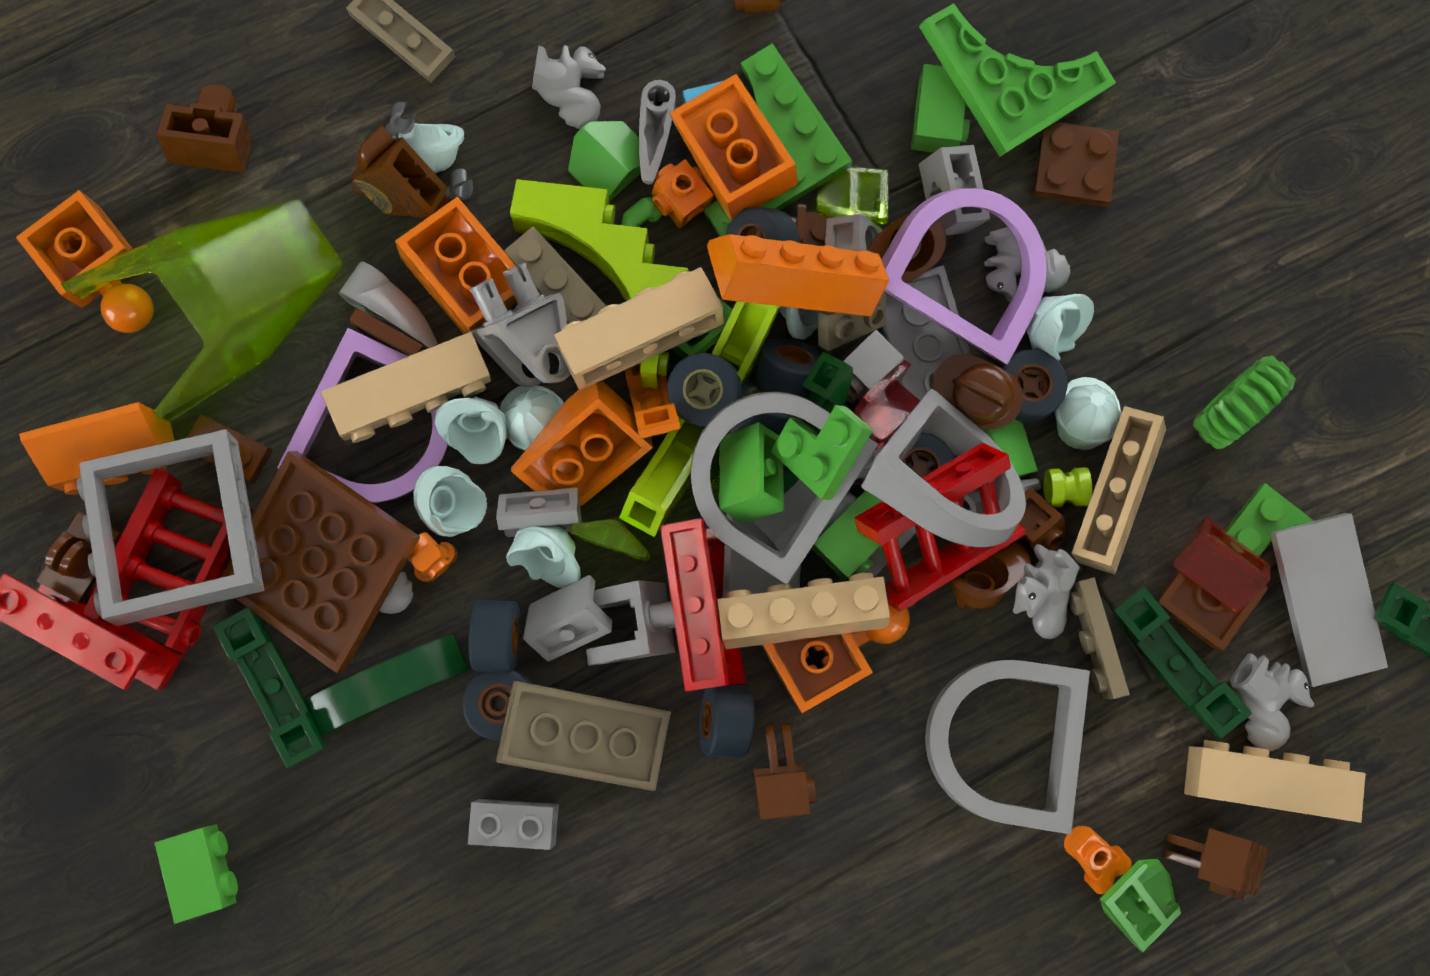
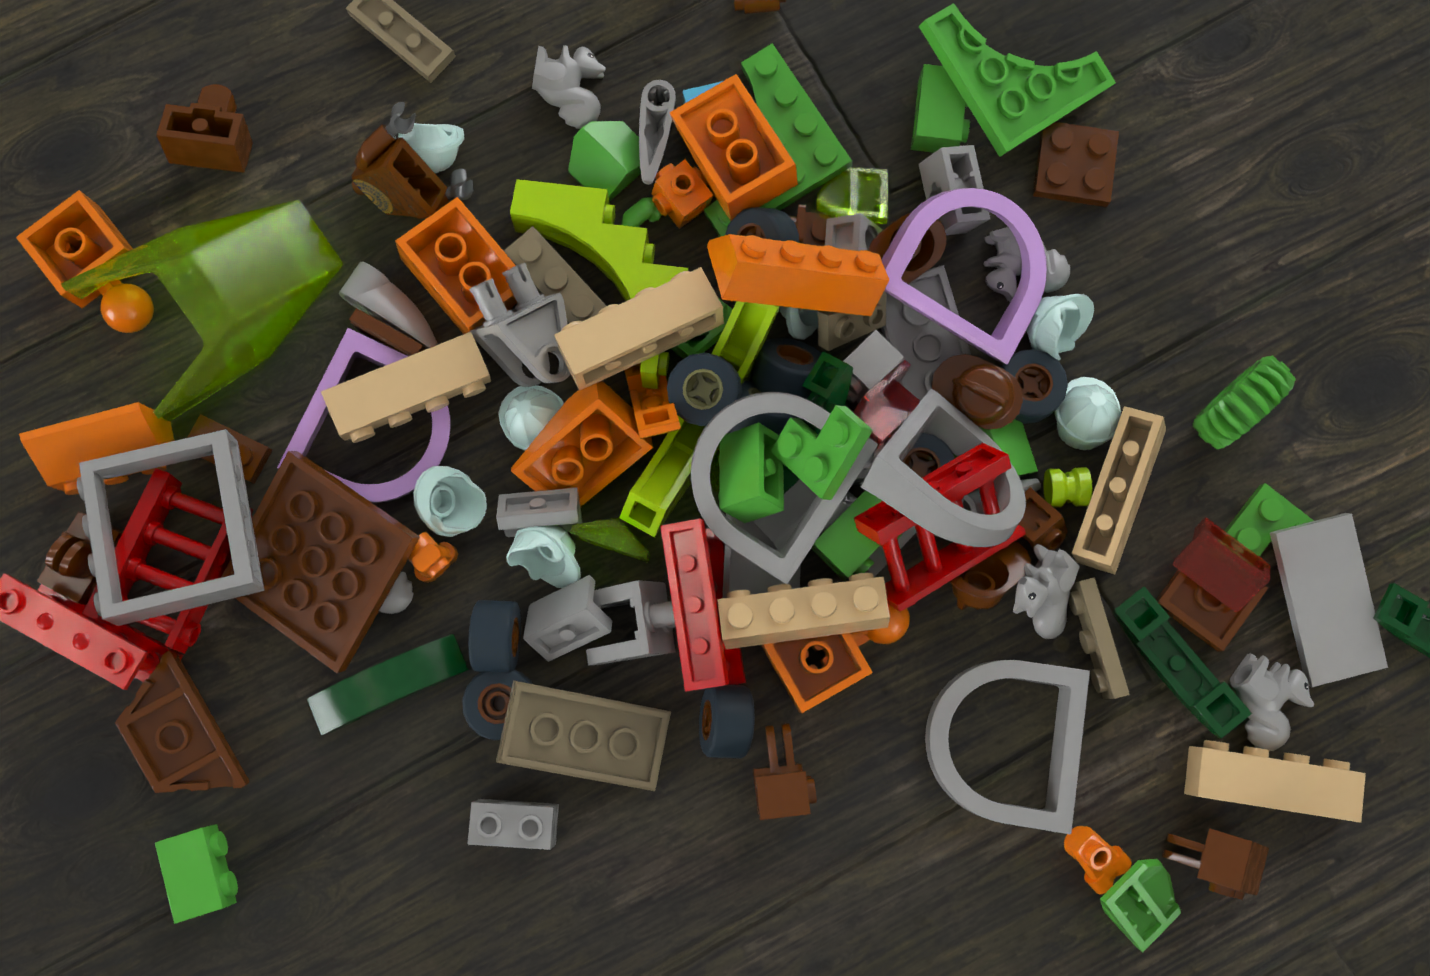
dark green slope [212,607,325,768] -> none
light aqua piece [434,396,509,464] -> none
none -> reddish brown wing [115,649,250,793]

